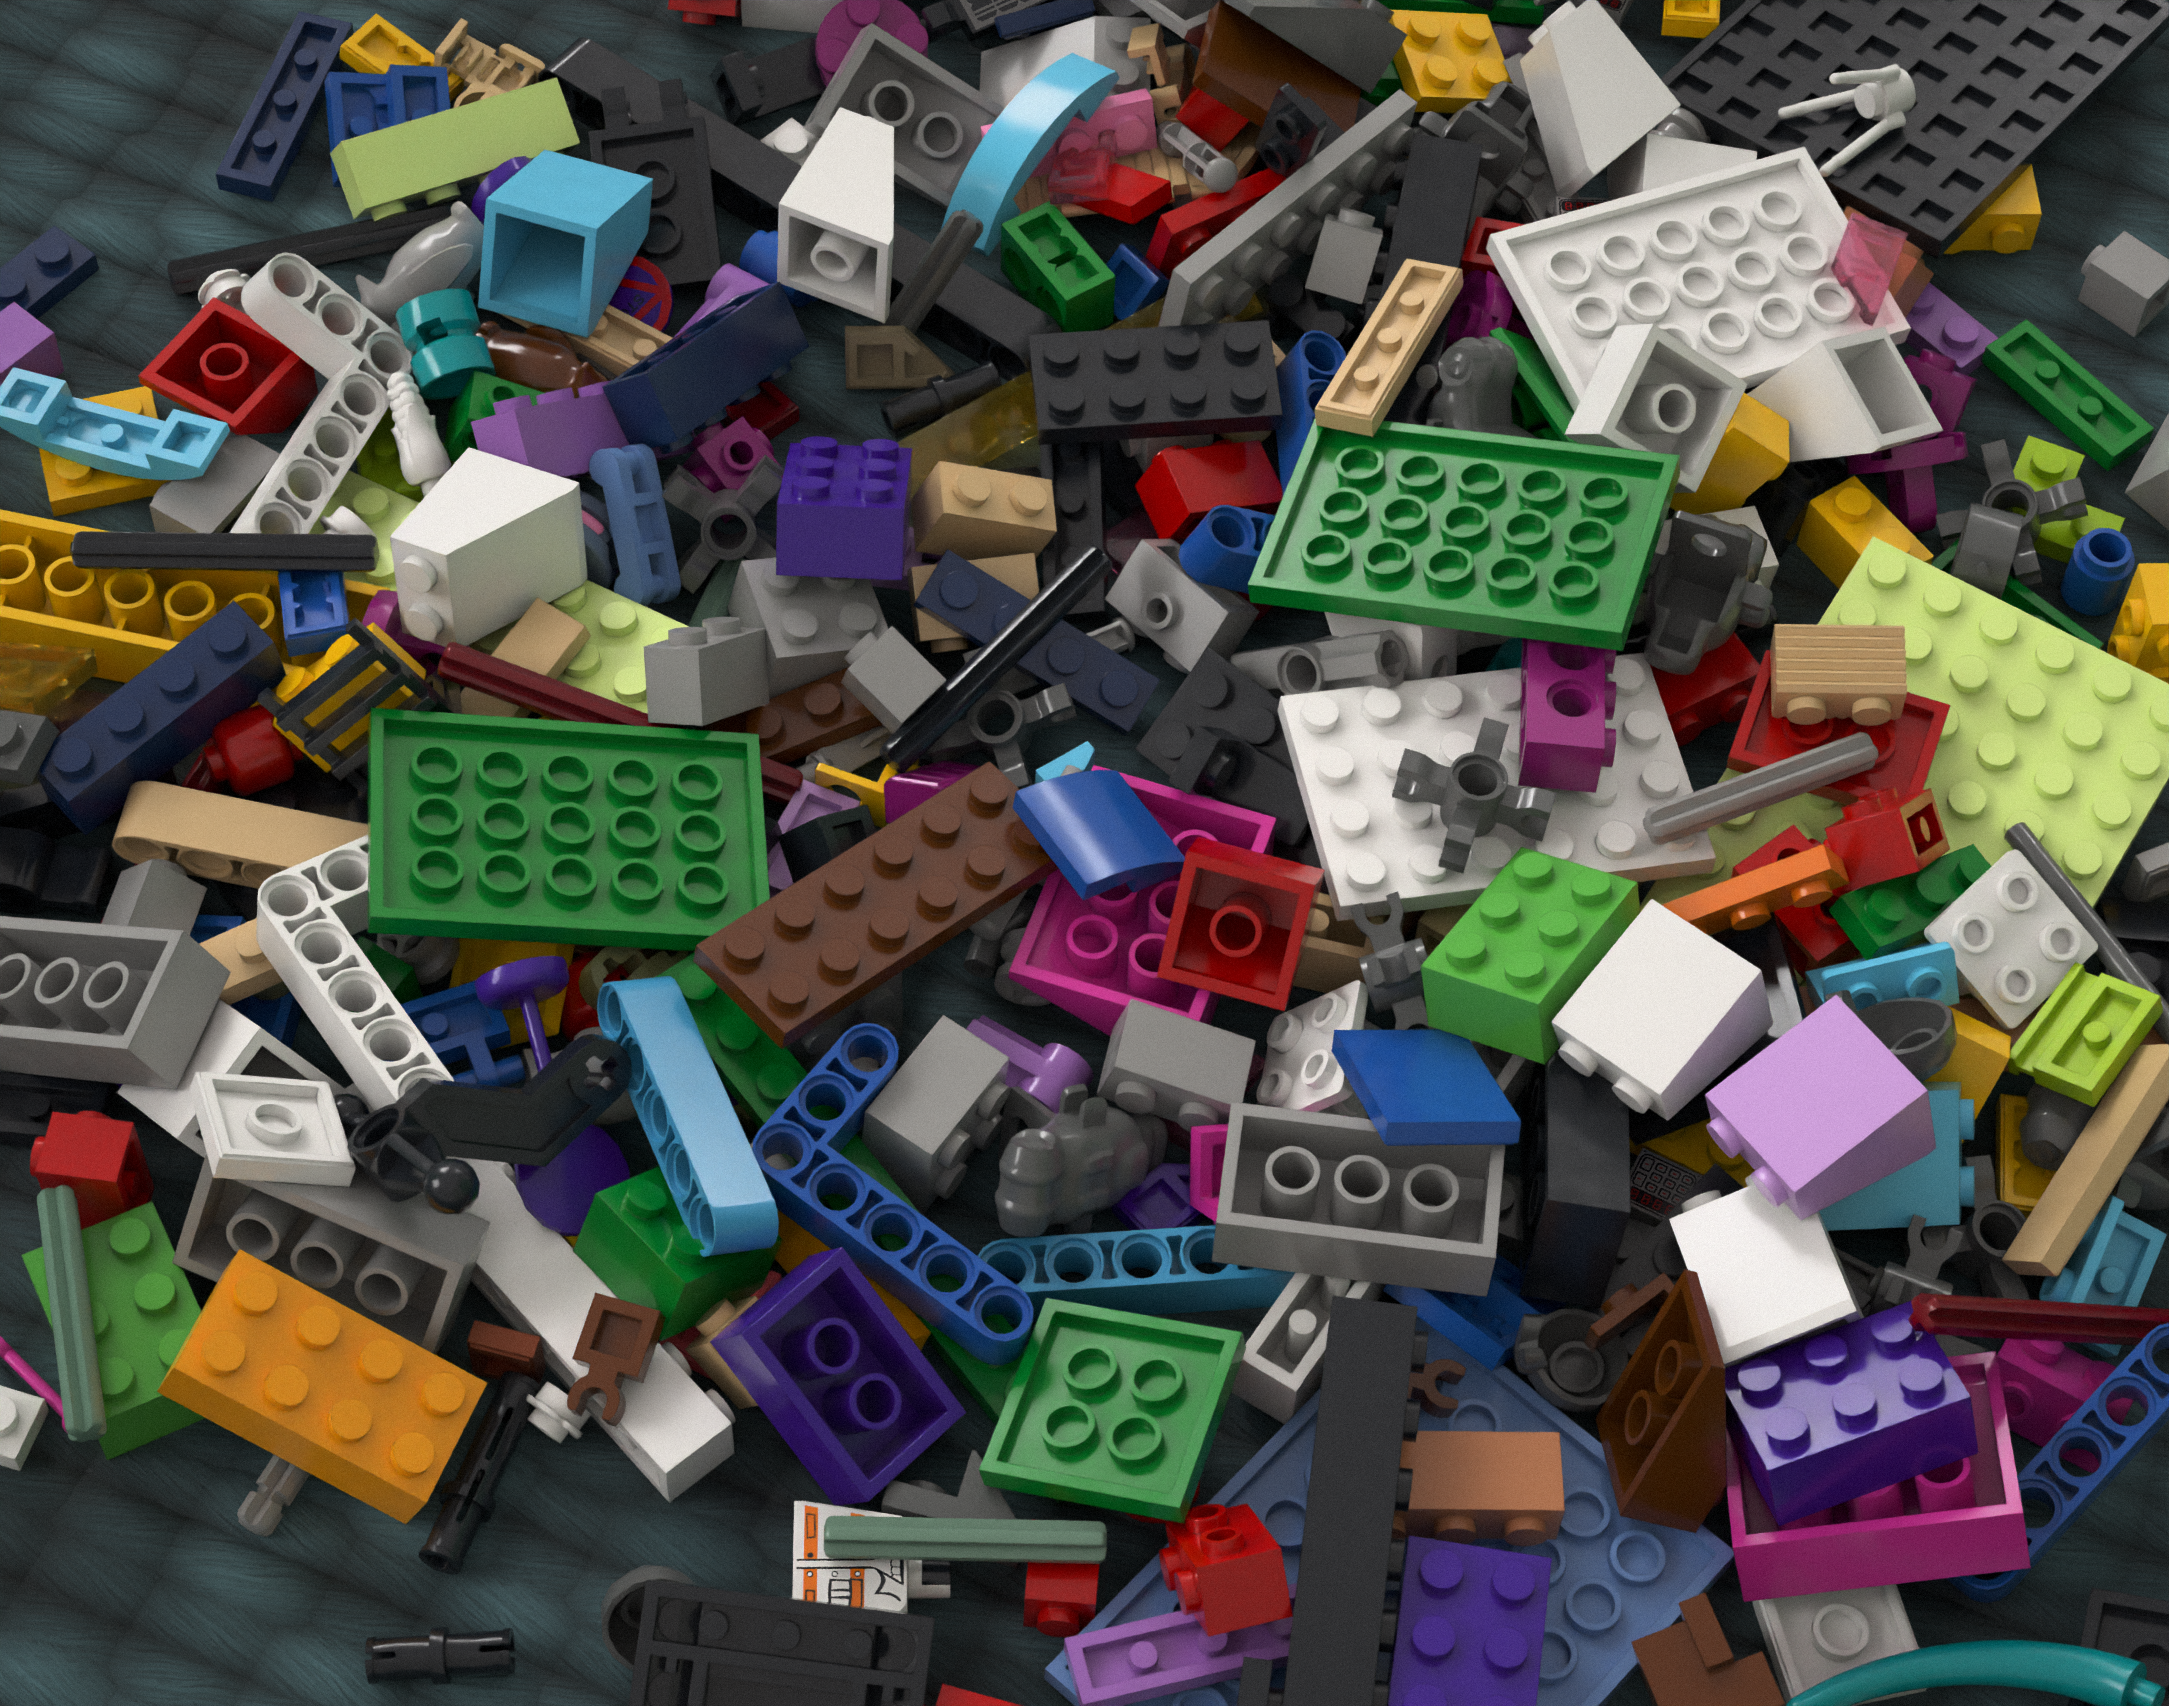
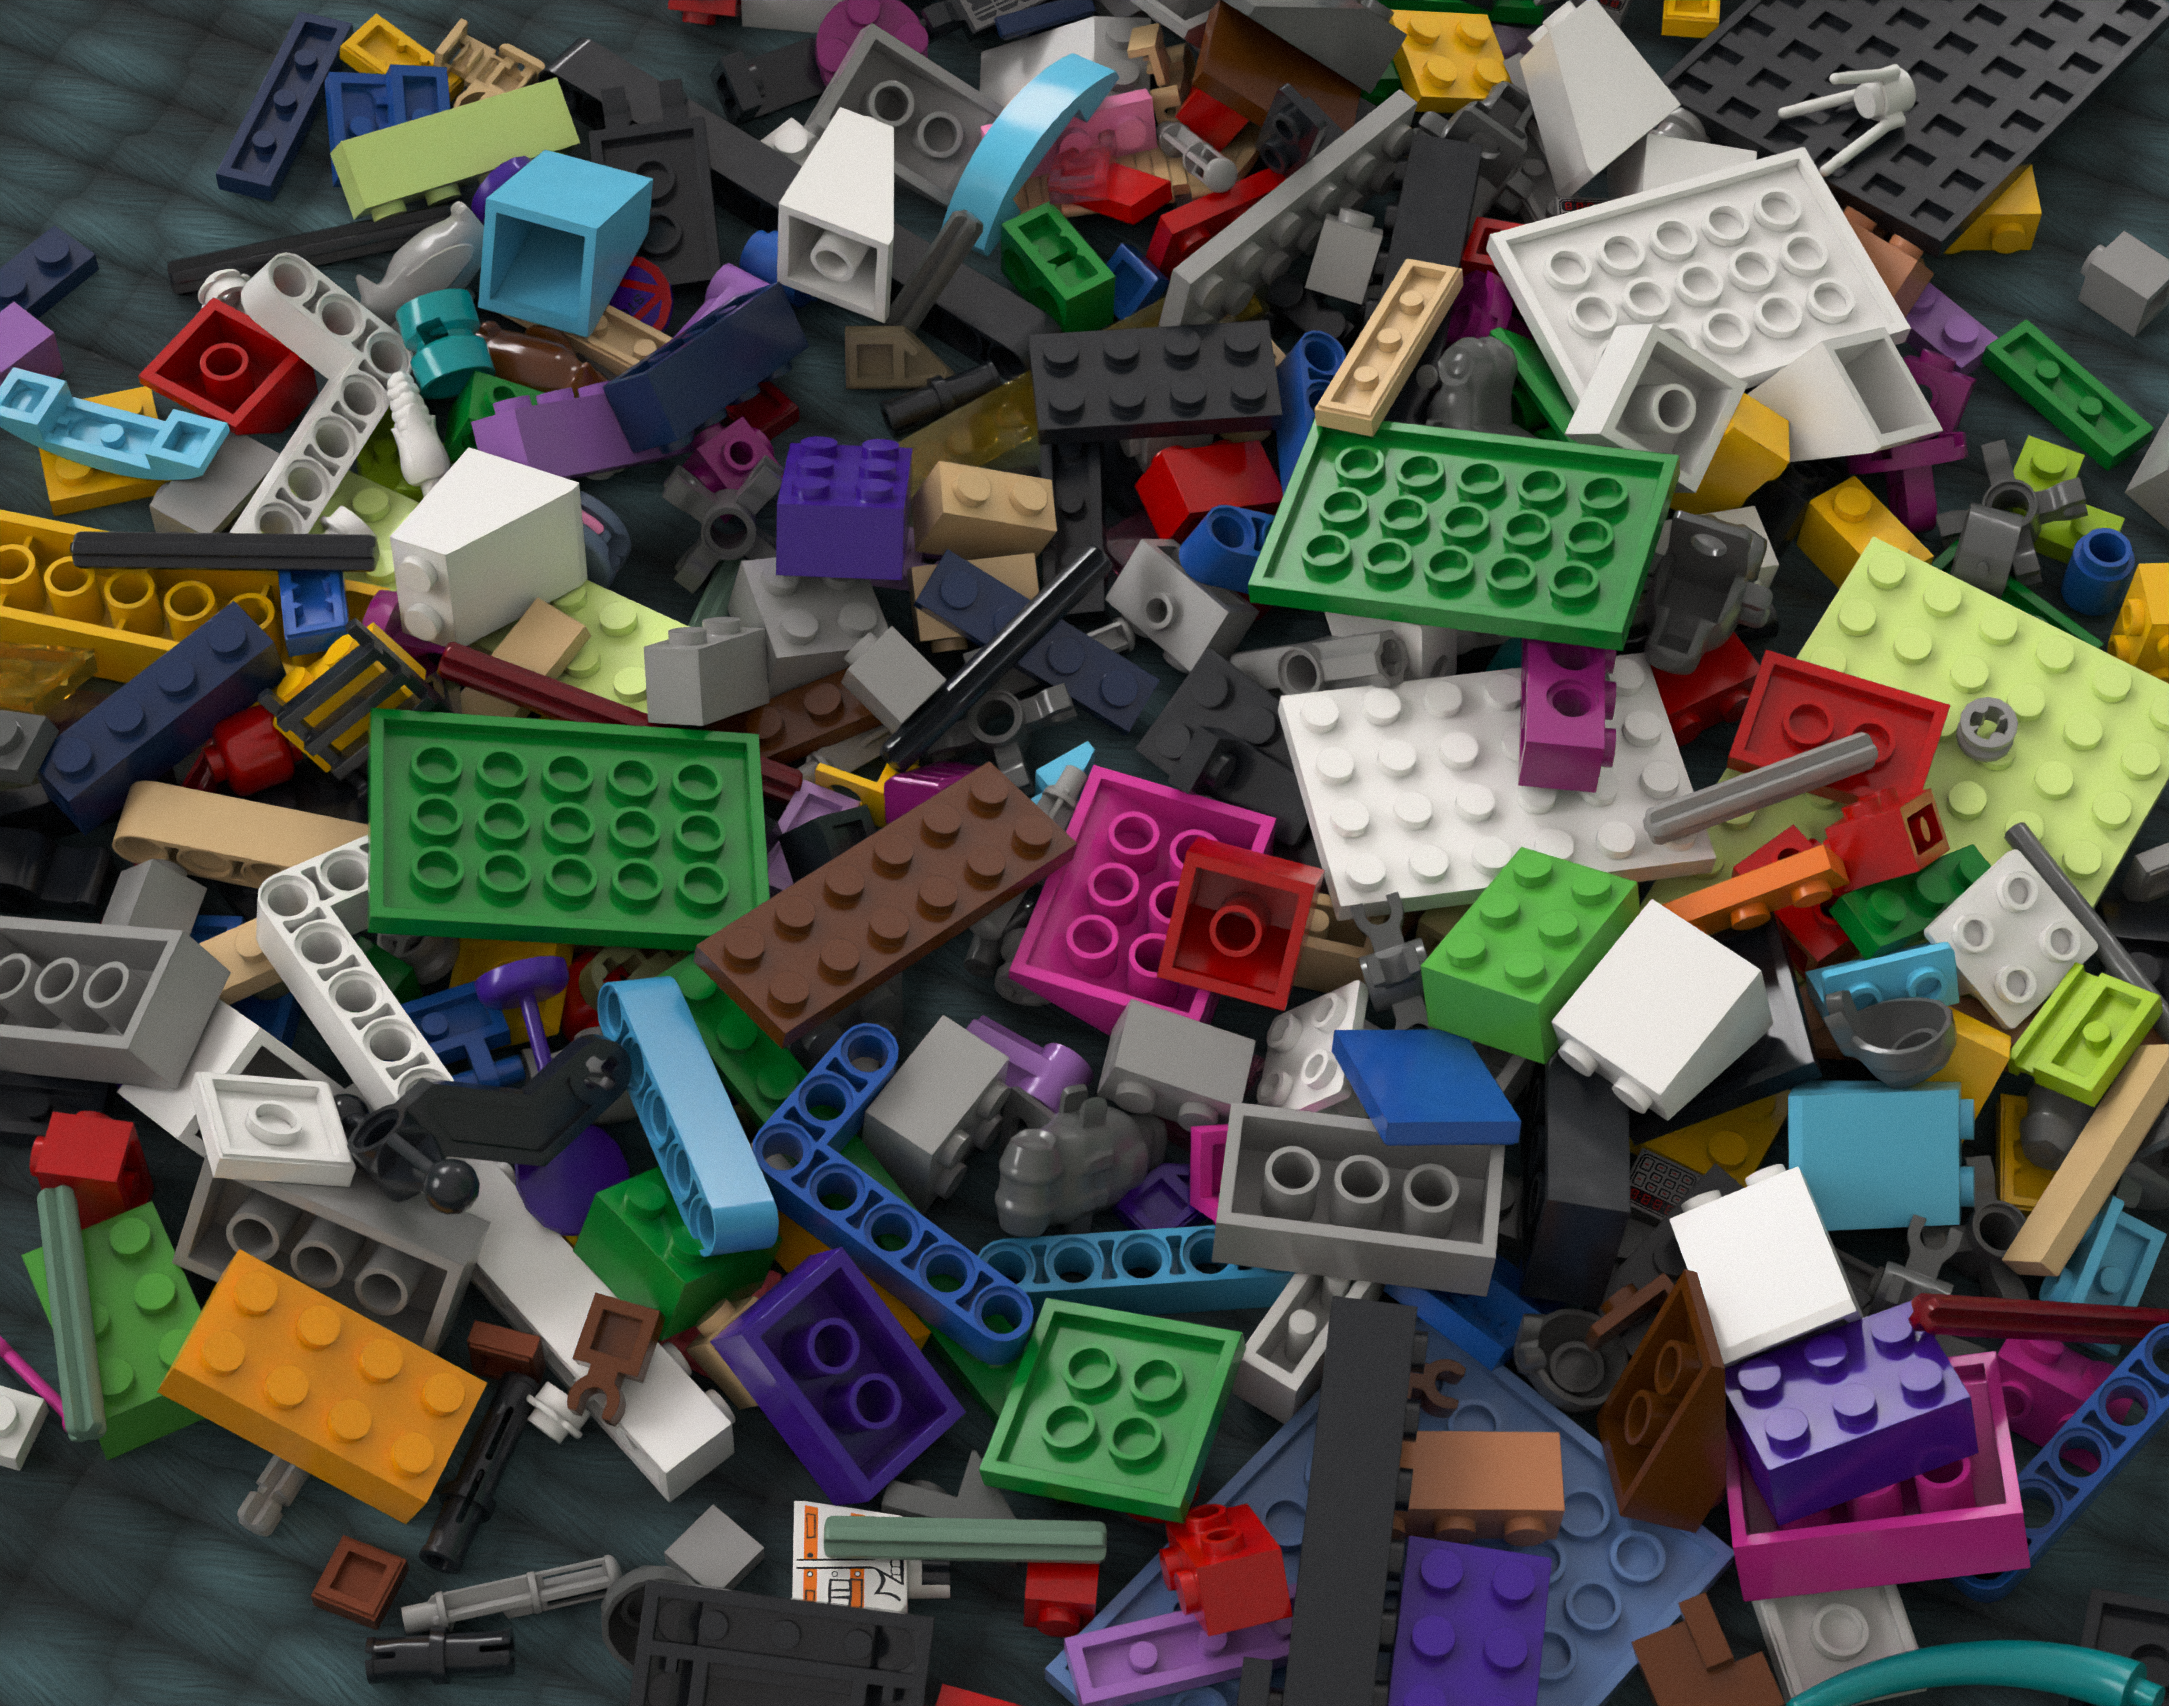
medium blue plate [589,444,681,606] -> none
blue slope [1012,770,1185,901] -> none
dark grey pin [1392,717,1557,874] -> none
lavender slope [1705,995,1936,1220] -> none
tan brick [1770,624,1907,726] -> none
clear pink tile [1831,212,1908,326] -> none
none -> copper tile [311,1535,409,1631]
none -> light grey piece [401,1555,622,1636]
none -> light grey tile [664,1504,765,1590]
none -> light grey bush [1956,697,2018,762]

